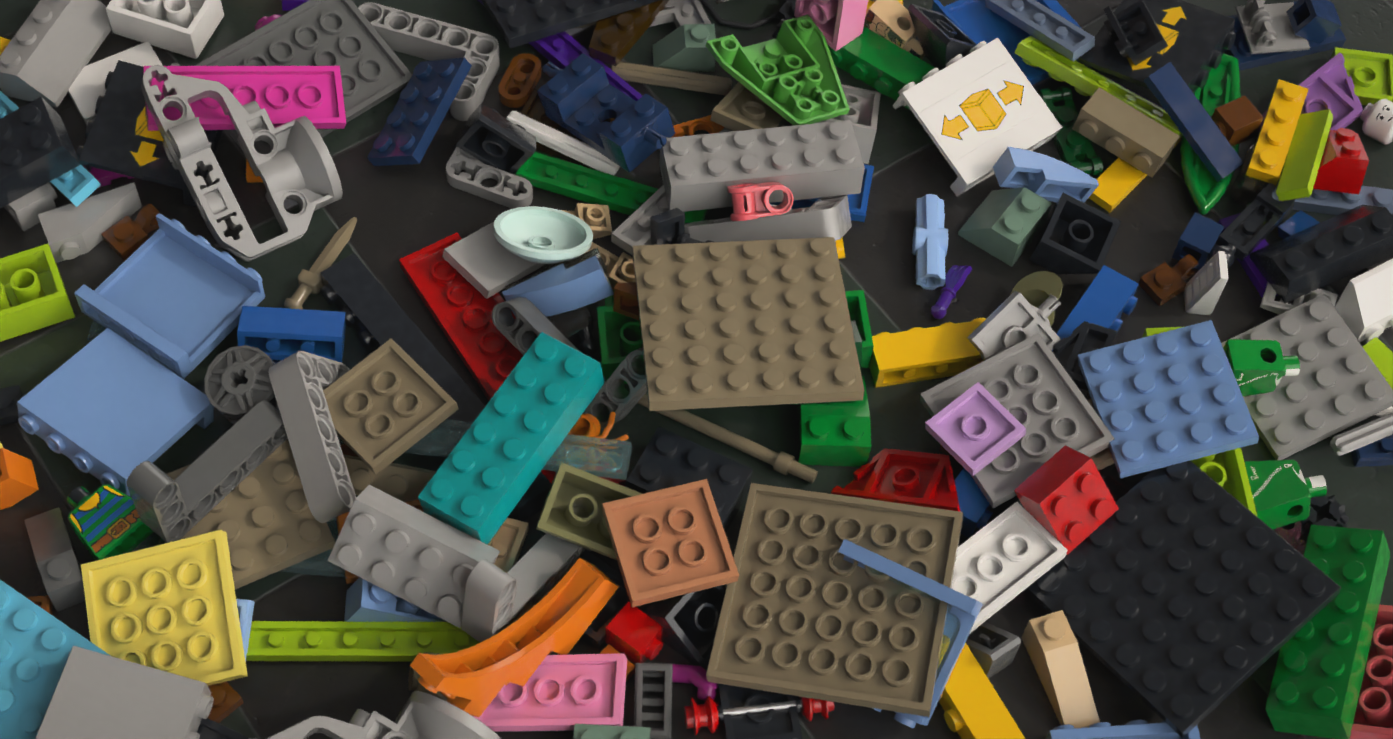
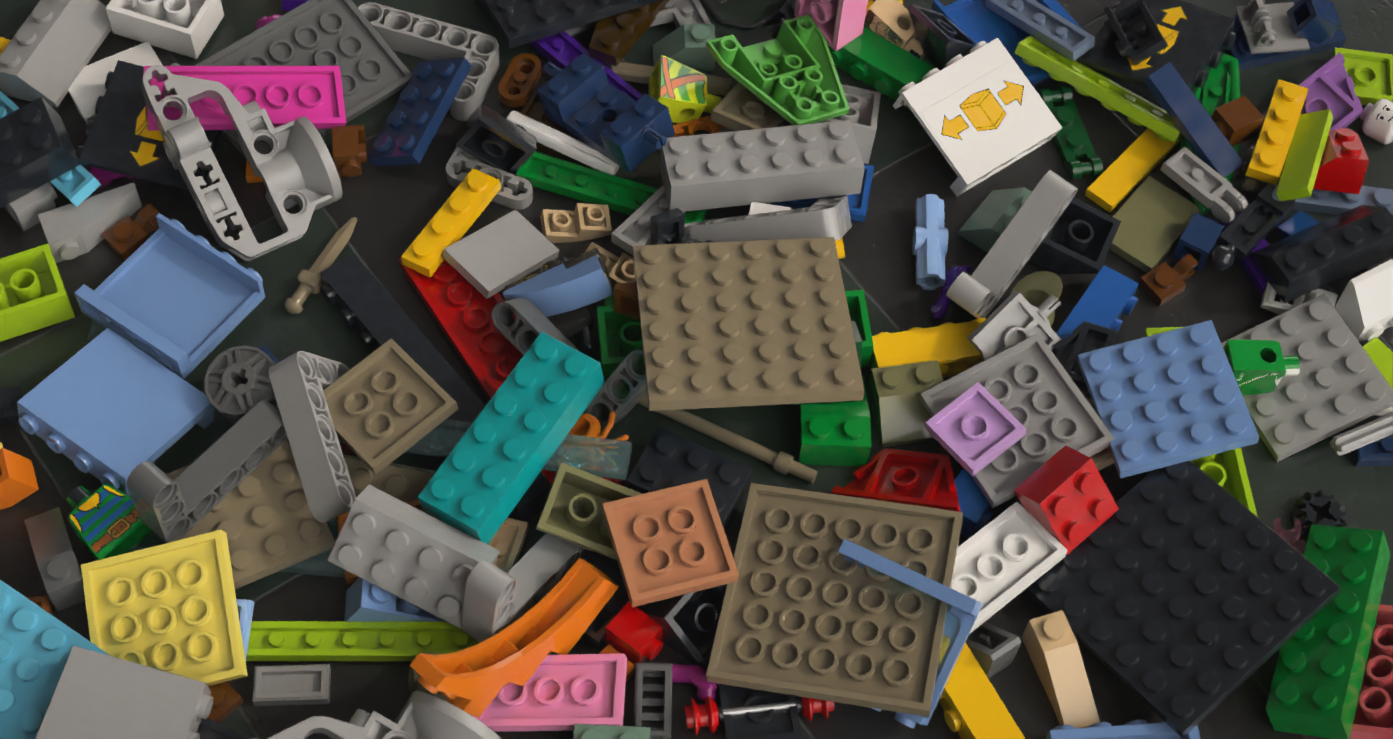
blue brick [237,306,345,363] -> none
light aqua dish [493,206,593,264] -> none
coral piece [727,182,794,221] -> none
medium blue slope [993,147,1099,203] -> none
dark tan brick [1072,87,1179,178] -> none
white slope [1184,251,1228,315] -> none
green torso [1244,460,1327,530] -> none
none -> light grey tile [253,664,331,706]
none -> reddish brown brick [332,125,367,177]
none -> yellow plate [401,168,501,277]
none -> neon yellow torso [649,55,721,123]
none -> olive slope [867,360,944,447]
none -> light grey beam [946,170,1078,319]
none -> olive tile [1109,176,1200,273]
none -> light grey hinge [1161,147,1248,224]

